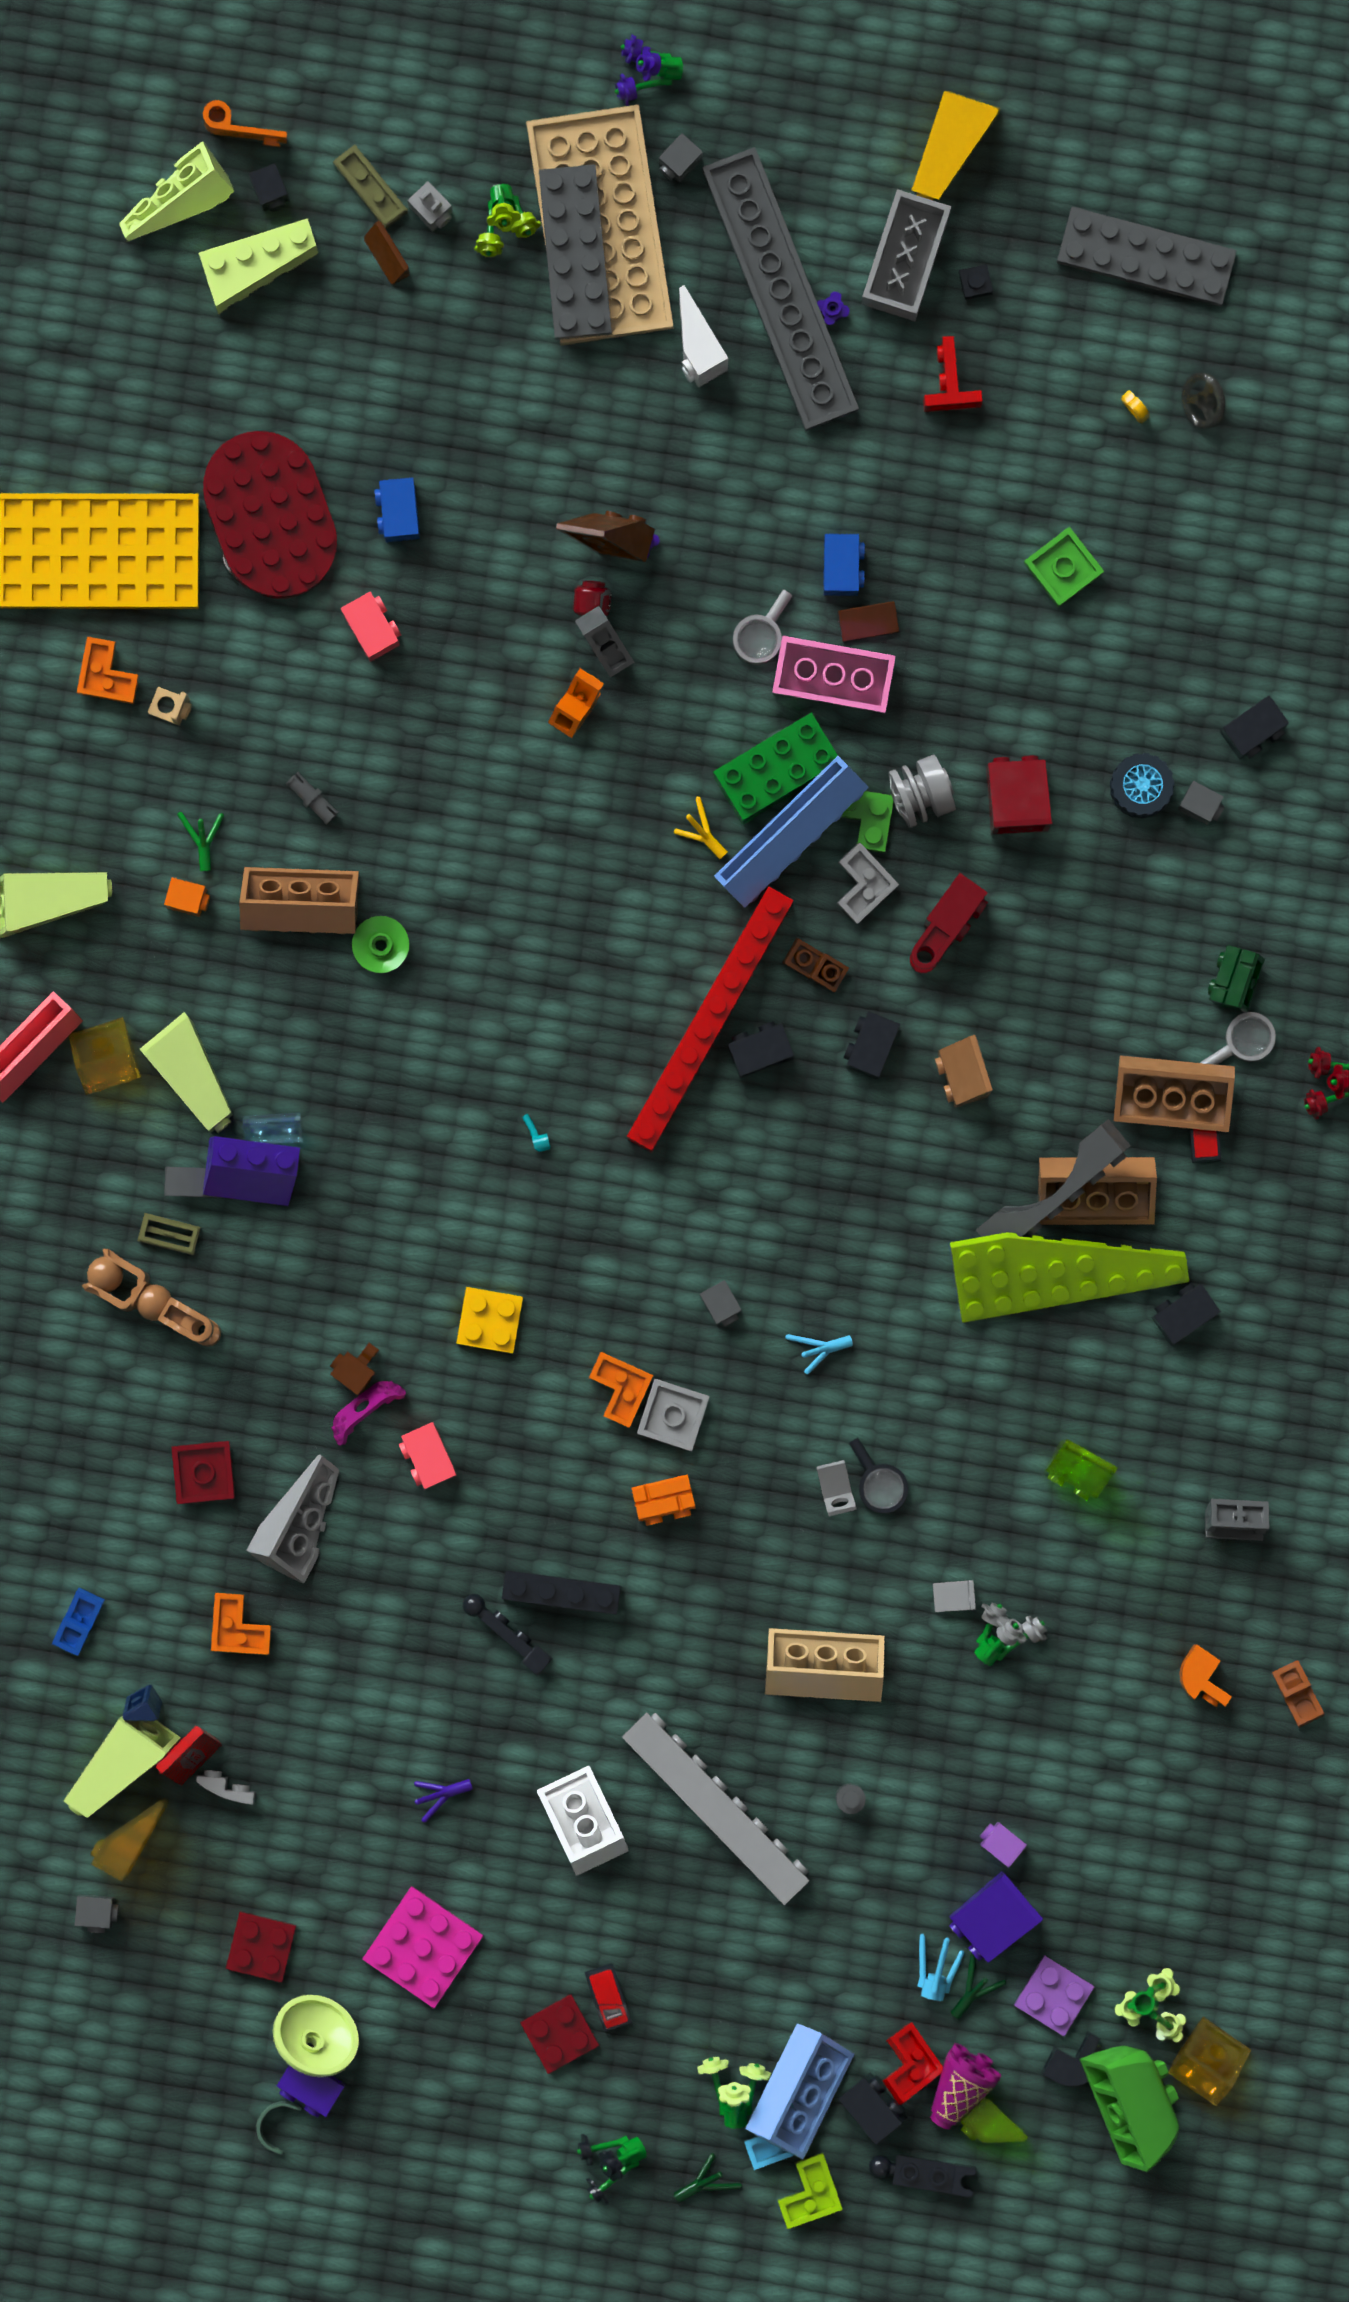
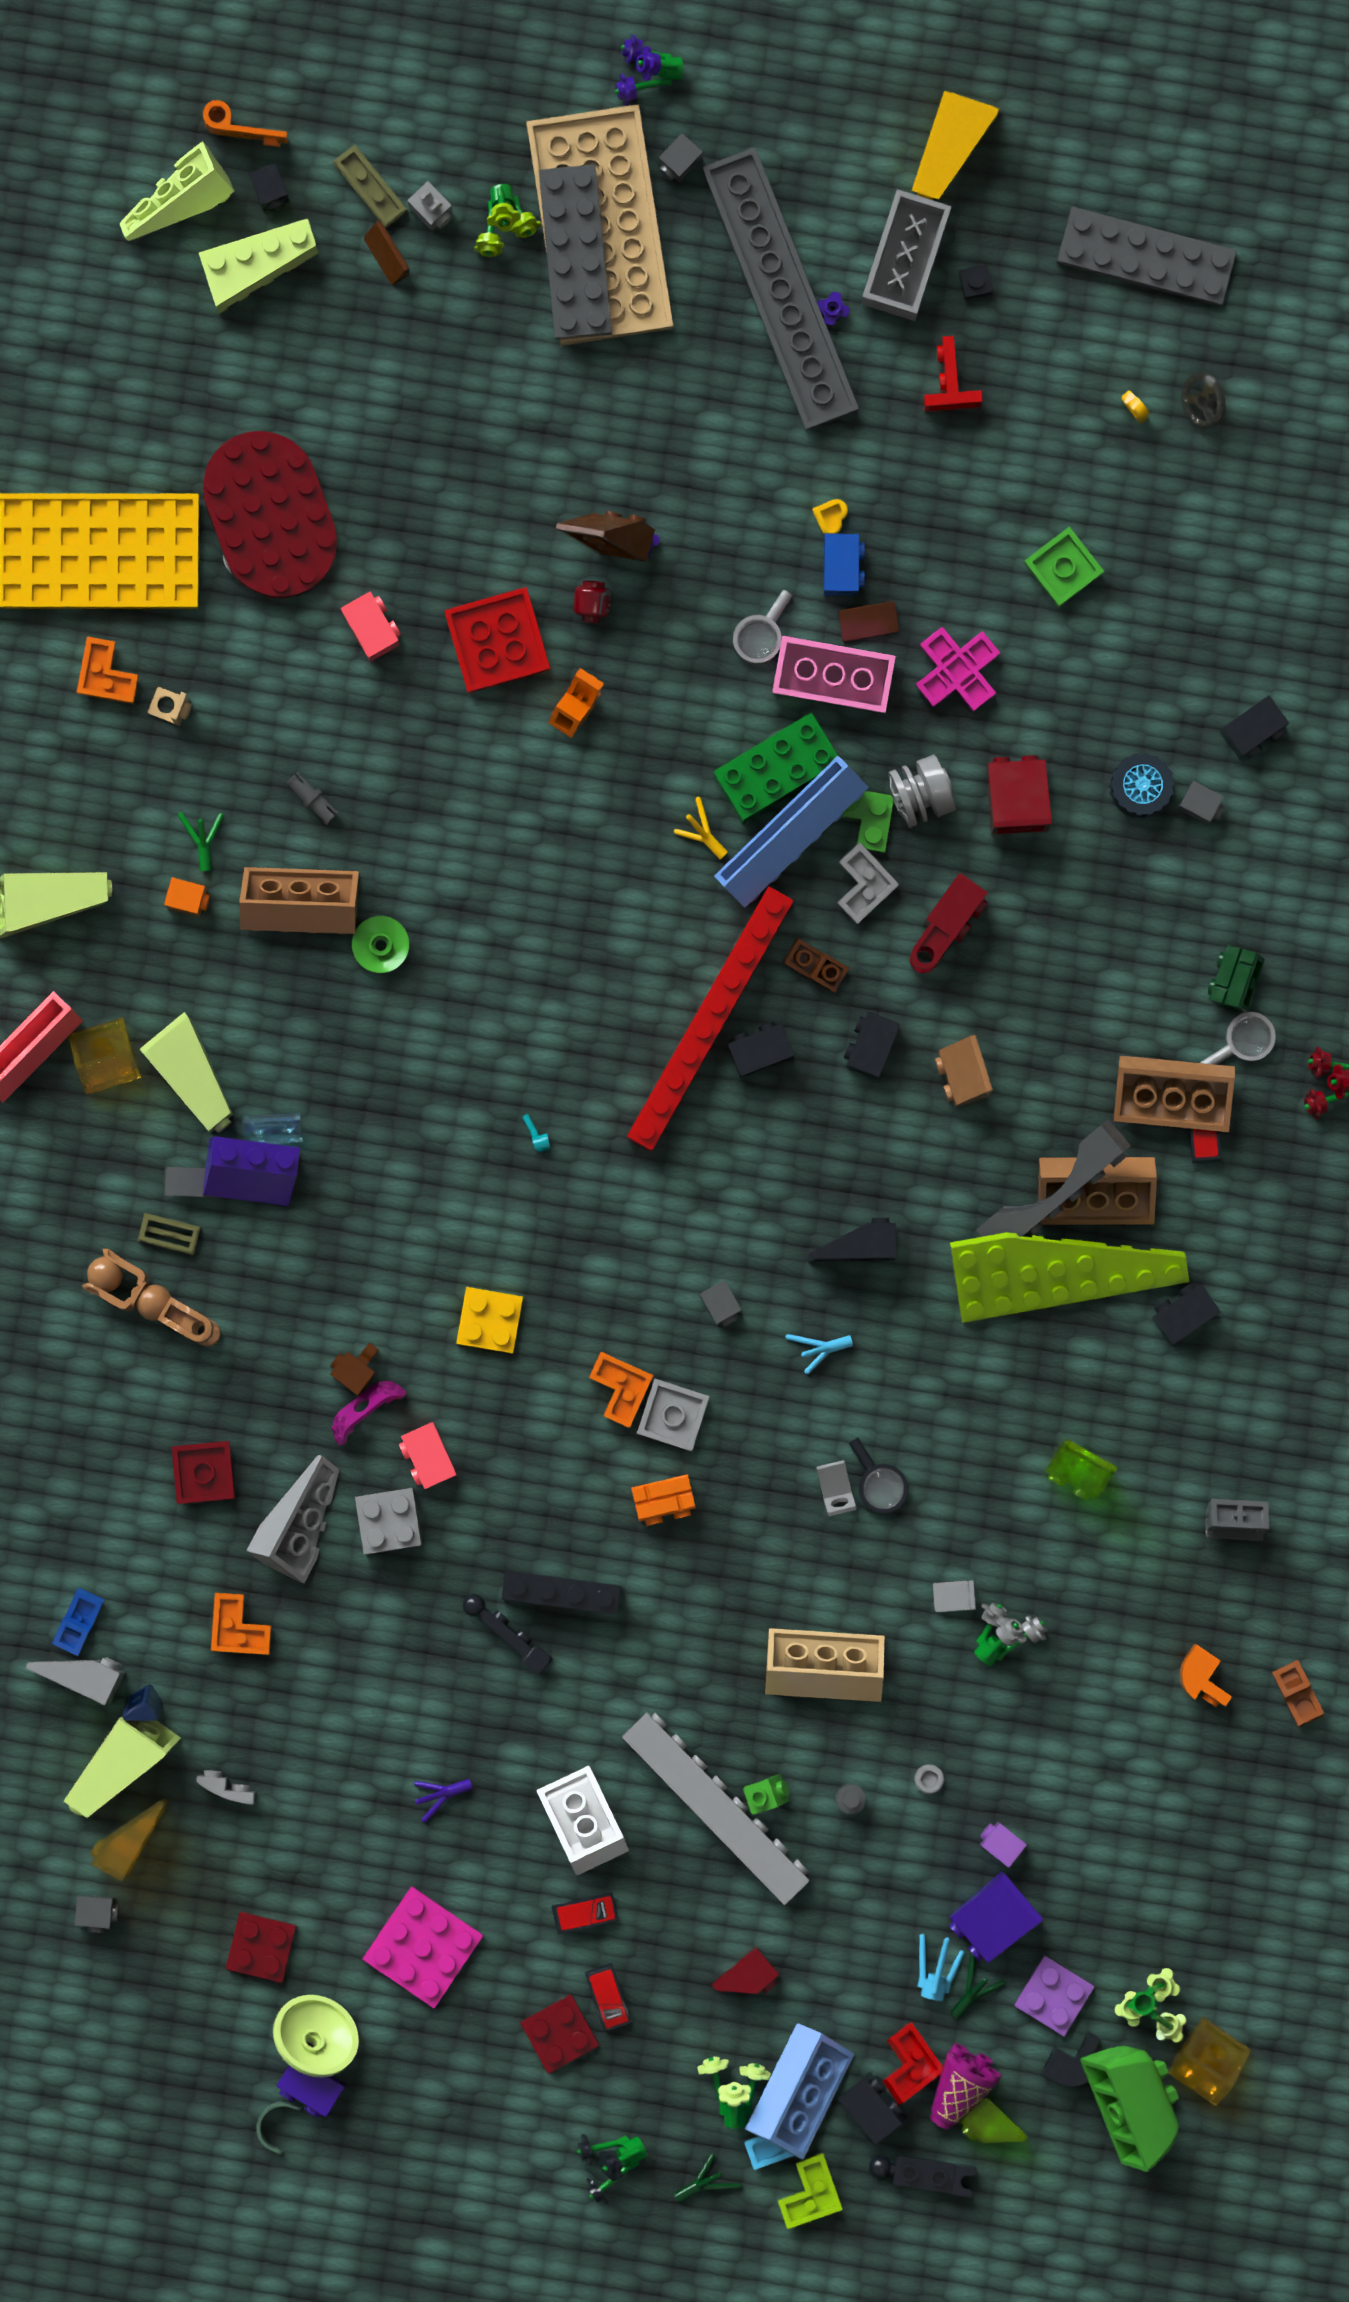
red tile [156,1726,222,1786] -> none
blue brick [375,477,420,542] -> none
dark grey brick [575,606,635,678] -> none
white slope [679,285,728,388] -> none
none -> light grey slope [26,1657,125,1705]
none -> light grey brick [355,1488,423,1554]
none -> red plate [444,587,550,694]
none -> slope [551,1892,619,1934]
none -> dark red slope [712,1946,779,1994]
none -> bright green bracket [744,1774,790,1814]
none -> black slope [808,1217,897,1262]
none -> yellow tile [812,499,848,535]
none -> light grey tile [914,1764,944,1794]
none -> dark pink plate [915,627,1000,712]

